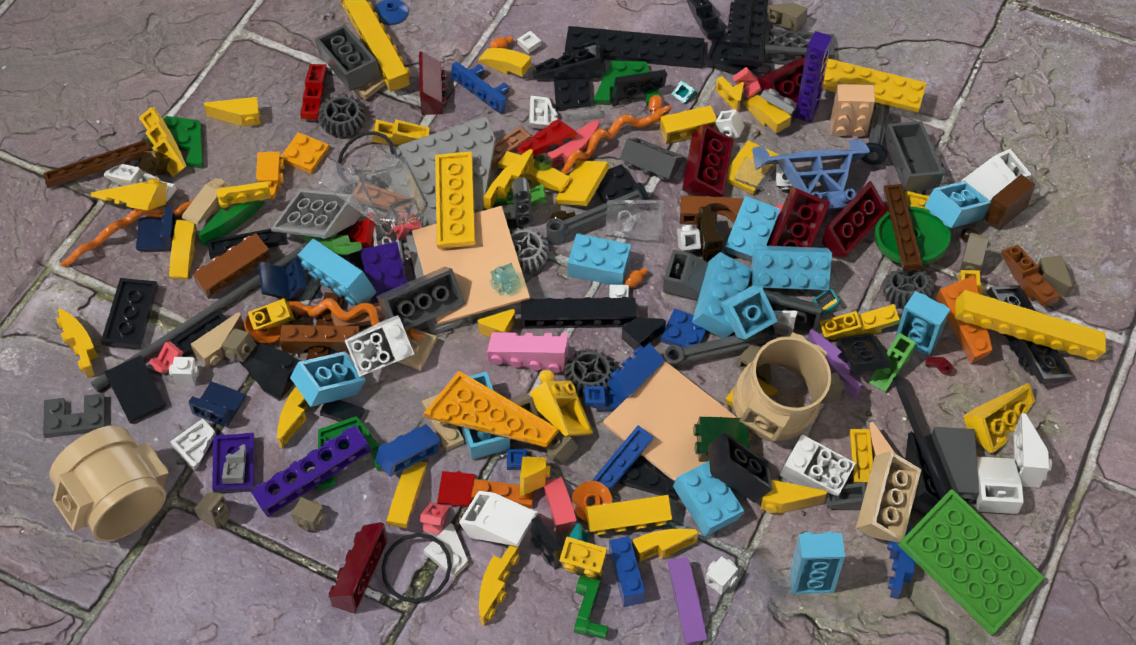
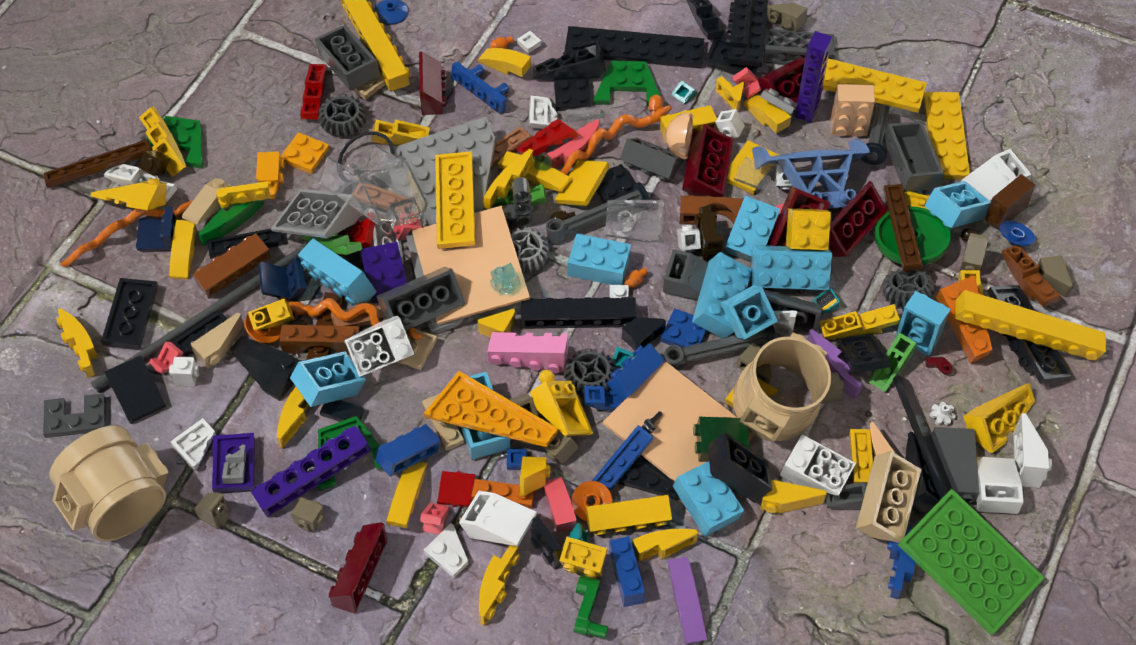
dark blue bracket [188,382,246,427] -> none
yellow slope [204,97,261,126] -> none
dark tan brick [221,328,256,362] -> none
black piece [381,533,452,603] -> none
black wing [611,69,667,107] -> none
white brick [705,556,738,595] -> none
medium azure brick [790,531,845,594] -> none
none -> teal slope [612,347,634,369]
none -> black hand [642,411,662,434]
none -> light nougat cylinder [666,113,694,159]
none -> yellow brick [786,208,831,250]
none -> yellow plate [923,92,970,180]
none -> white plant [930,402,956,426]
none -> blue dish [999,221,1035,246]

